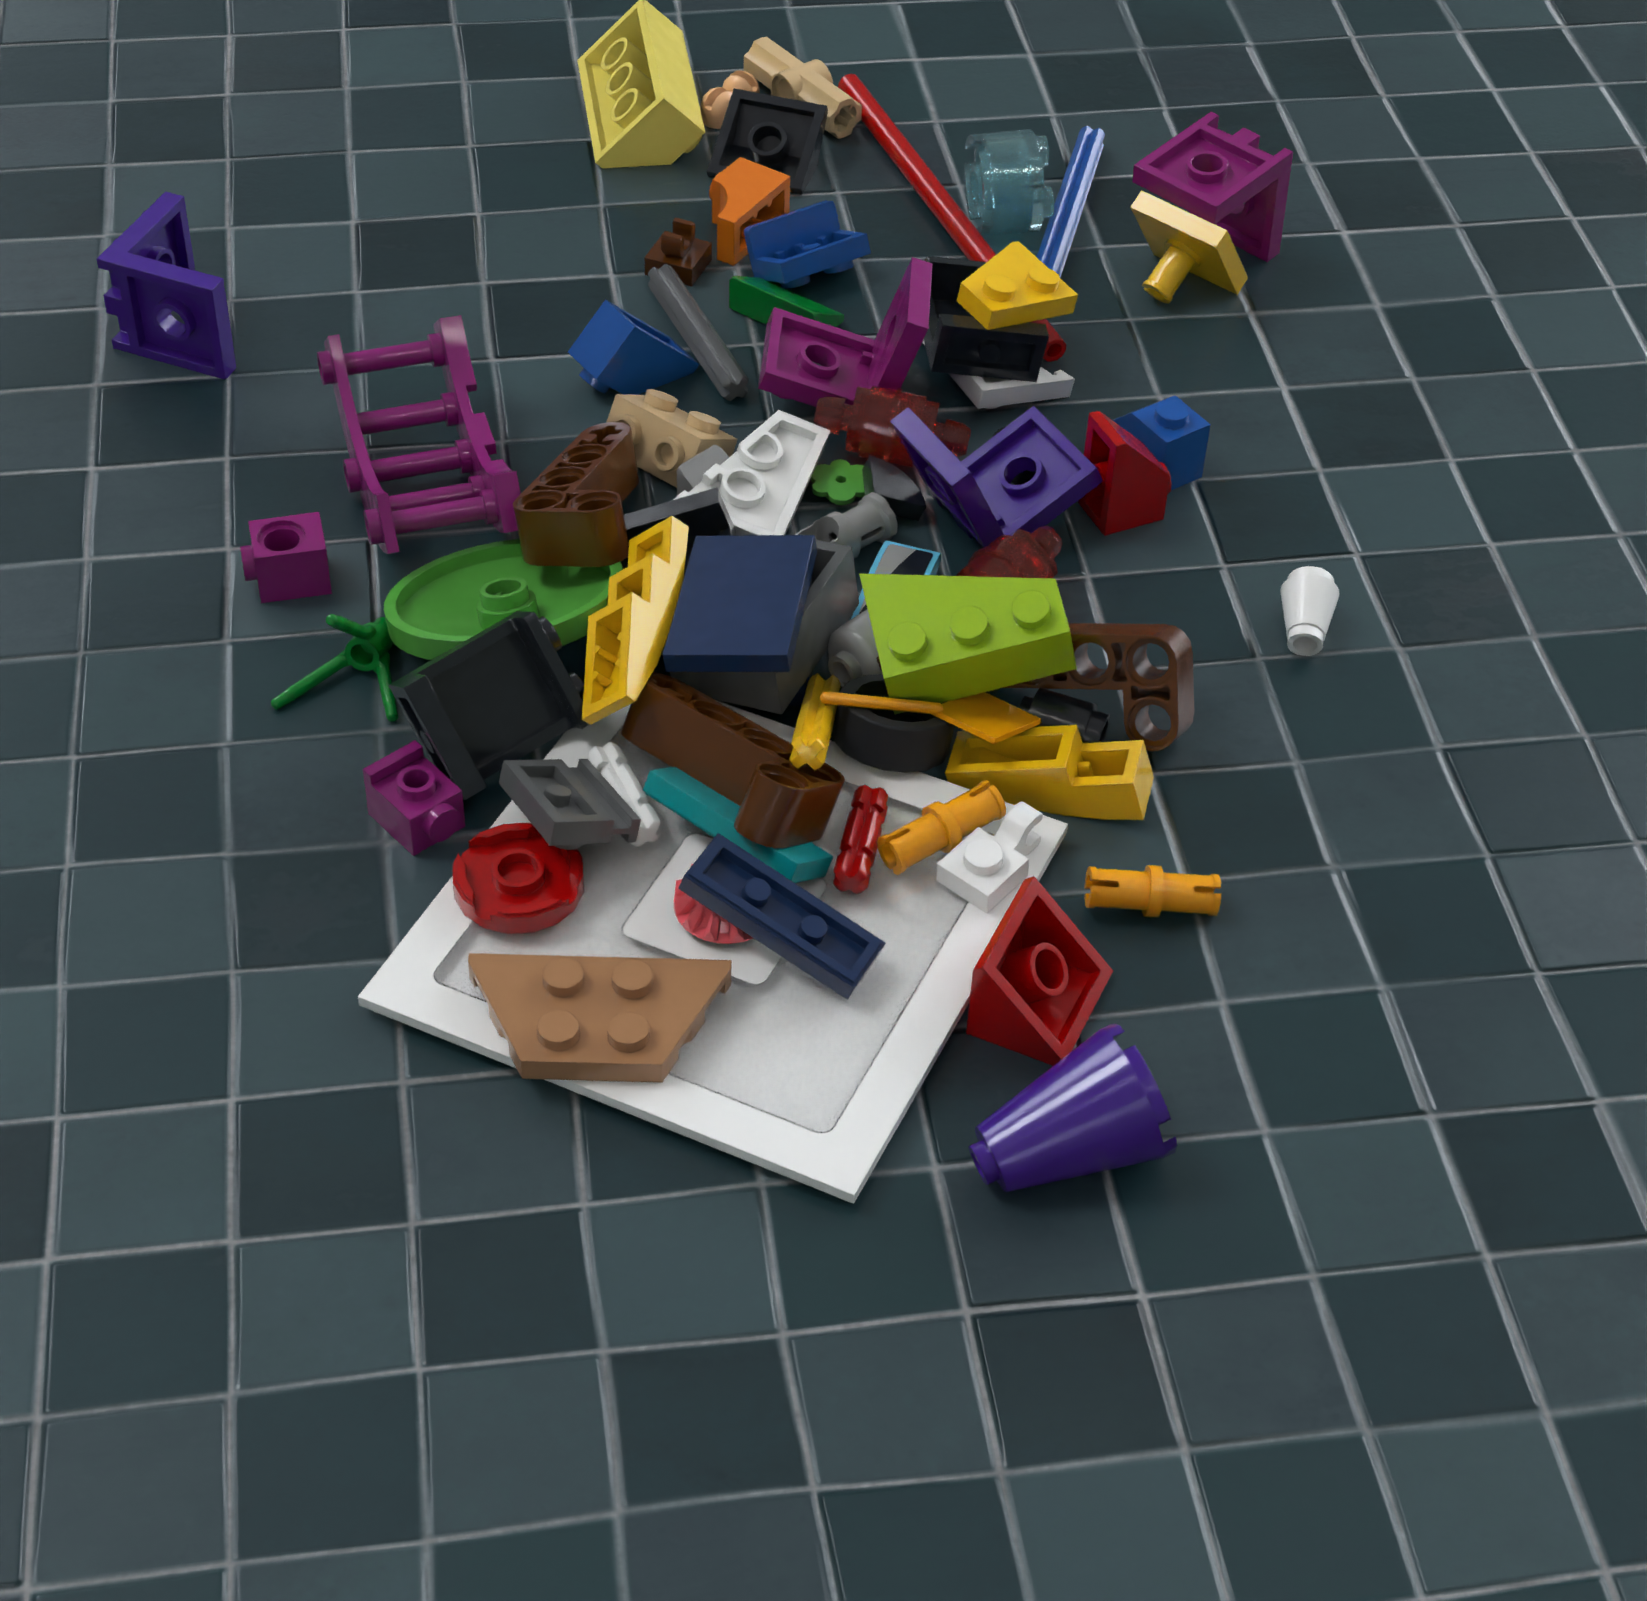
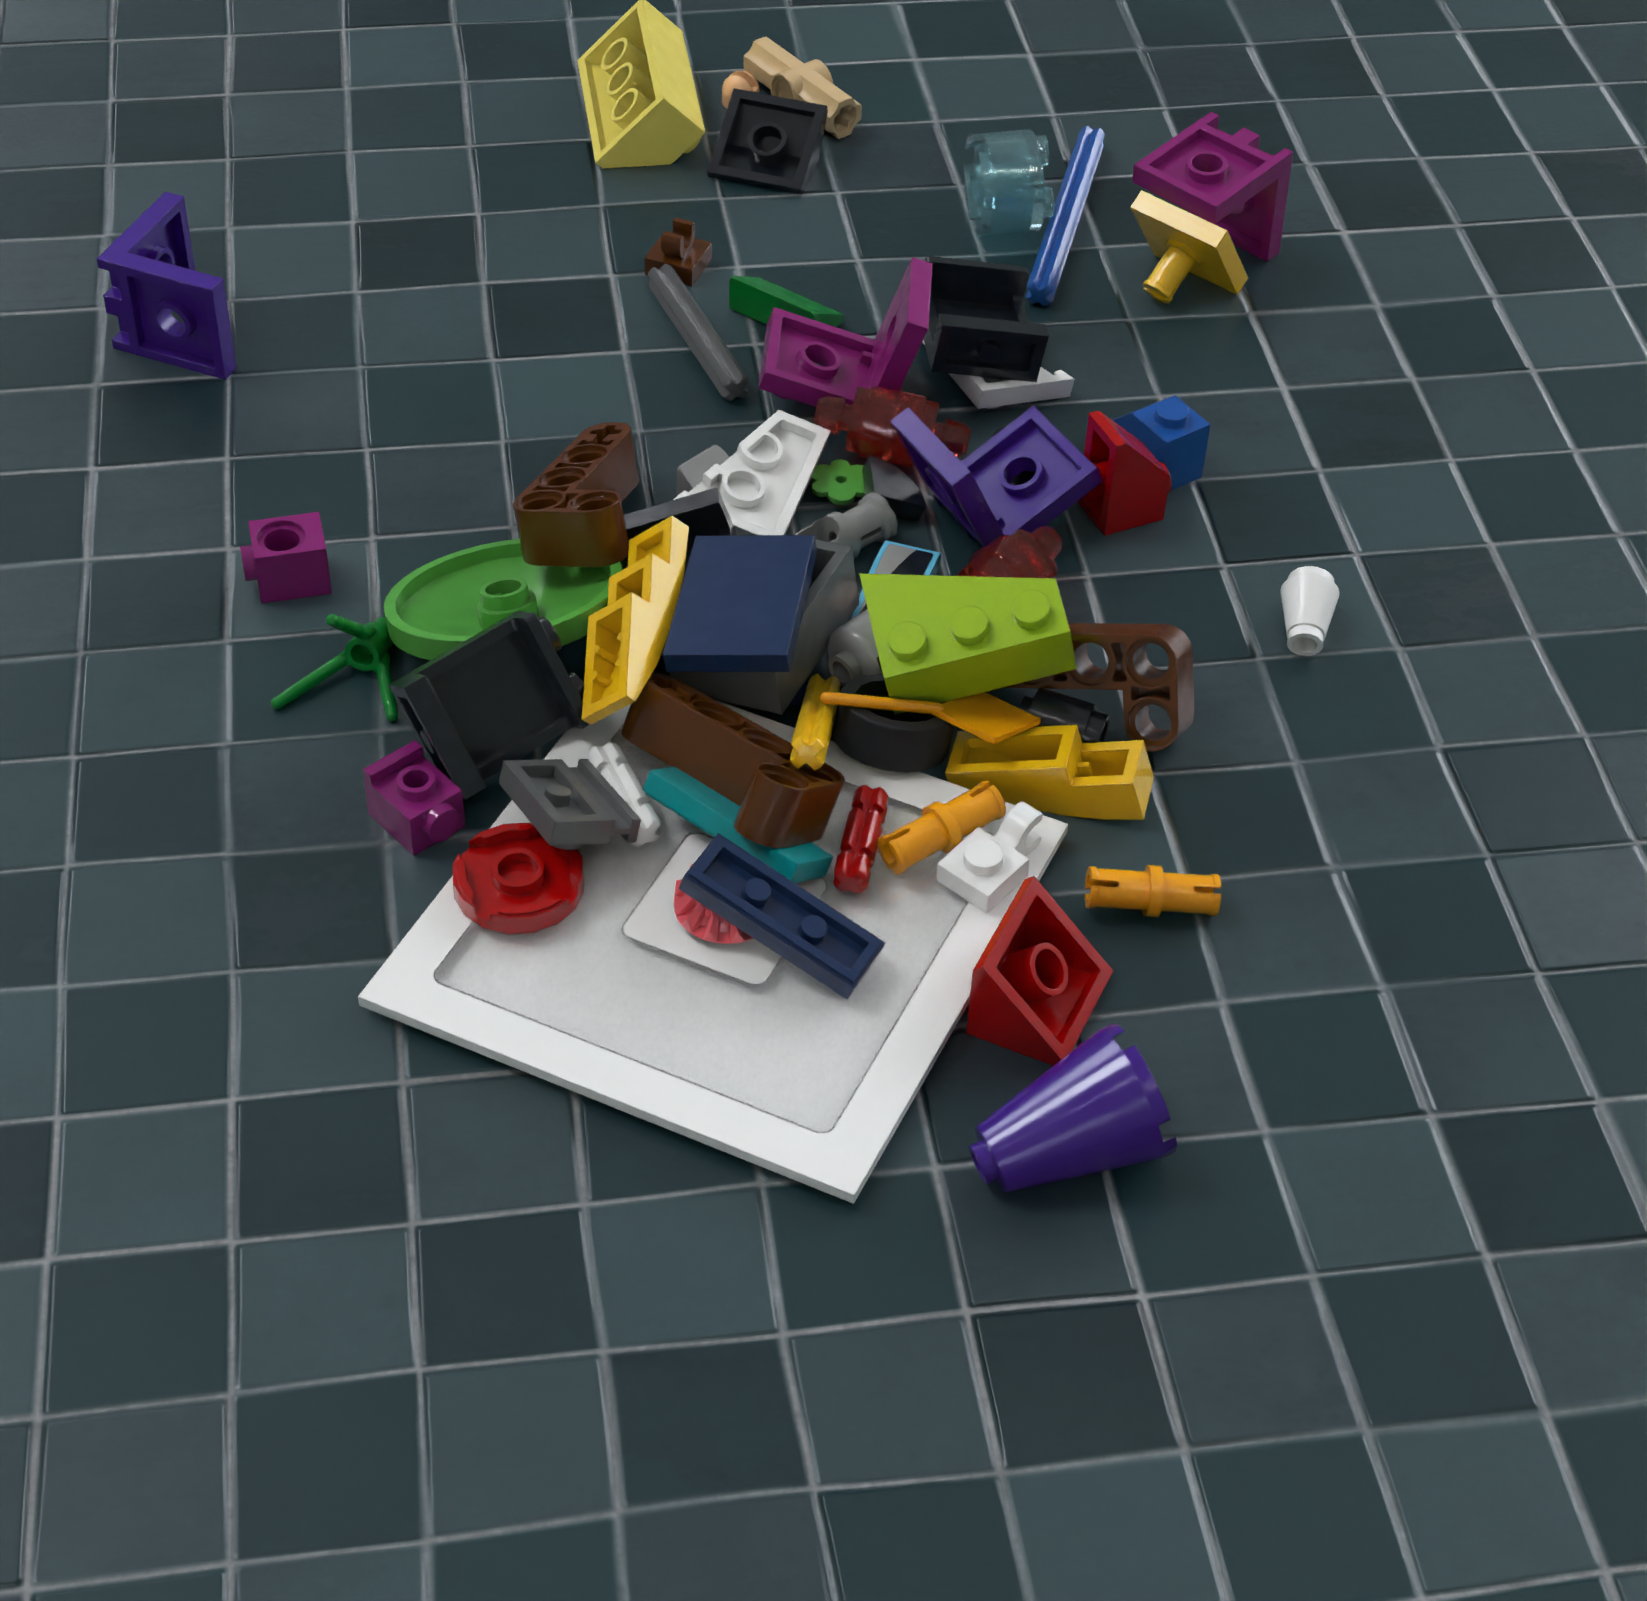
magenta fence [317,315,521,554] -> none
medium nougat wing [468,953,732,1082] -> none
blue slope [568,299,700,395] -> none
tan bracket [606,389,738,488] -> none
light nougat hinge [700,87,732,129] -> none
orange arch [709,157,790,266] -> none
blue bracket [744,200,871,289] -> none
red piece [838,74,1066,362] -> none
yellow wing [957,241,1078,330] -> none

